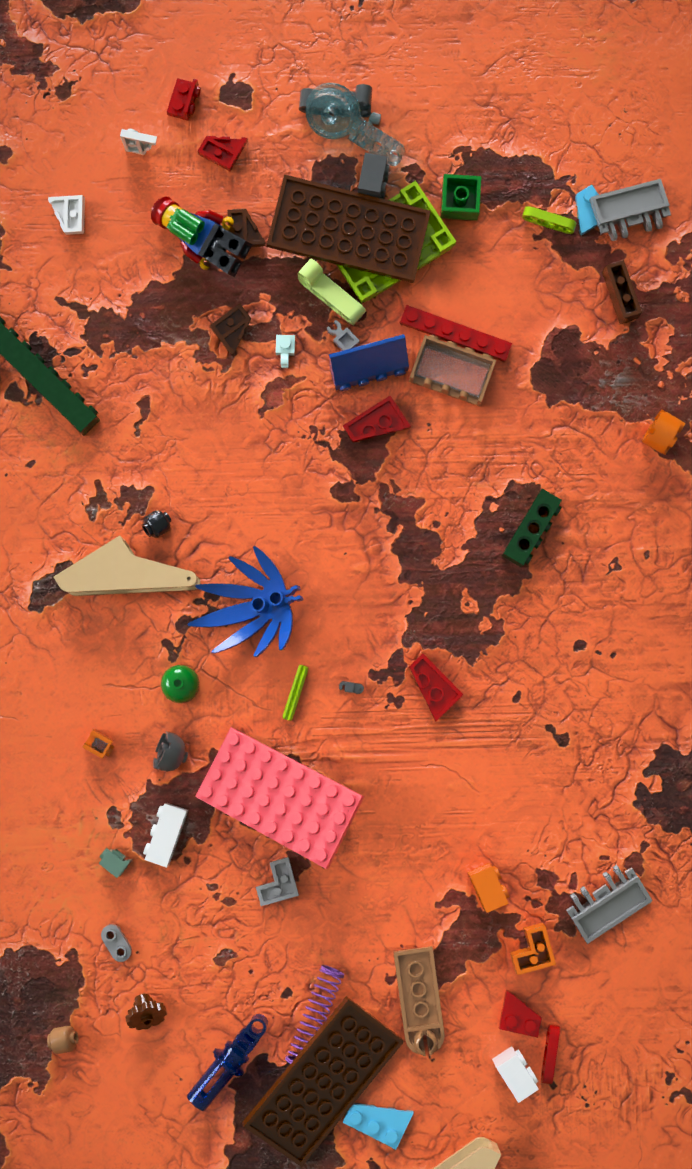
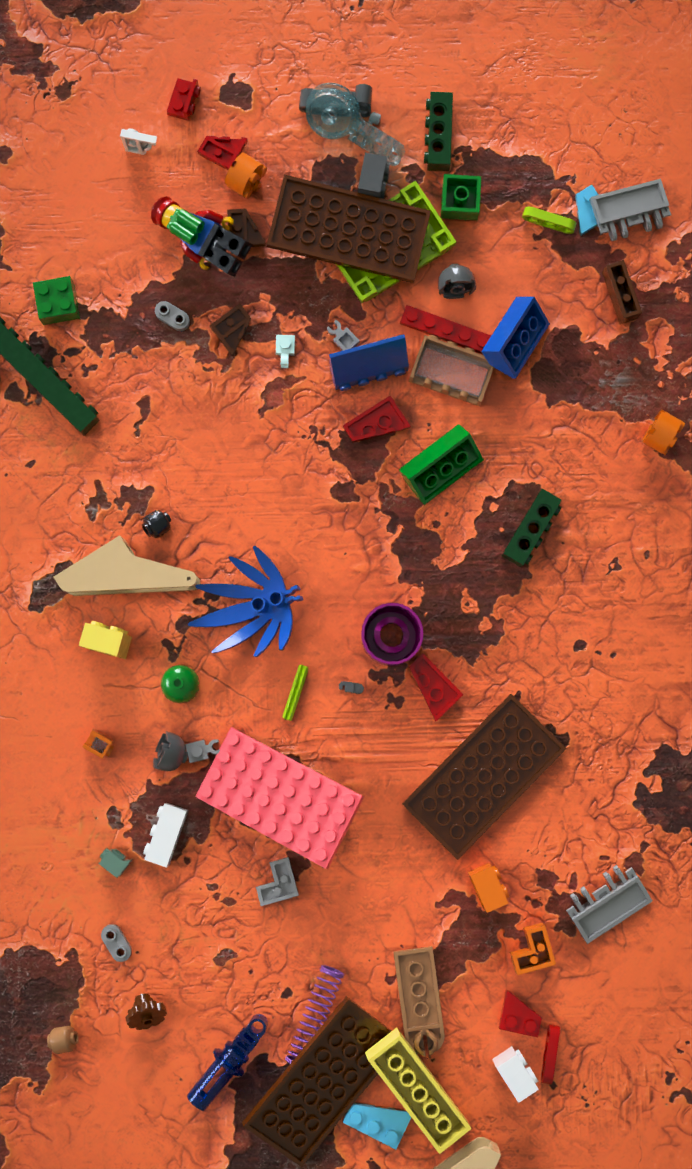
white wing [48,195,85,235] -> none
yellowish green beam [298,259,366,326] -> none
none -> green brick [33,276,80,325]
none -> light yellow brick [79,621,132,659]
none -> light grey plate [155,301,190,331]
none -> light grey plate [185,739,220,763]
none -> orange brick [225,153,267,199]
none -> magenta piece [361,603,423,666]
none -> light yellow brick [365,1027,471,1154]
none -> green slope [399,424,484,505]
none -> reddish brown plate [402,694,567,860]
none -> dark green brick [424,92,453,171]
none -> dark grey cylinder [438,264,476,299]
none -> blue slope [481,296,550,379]

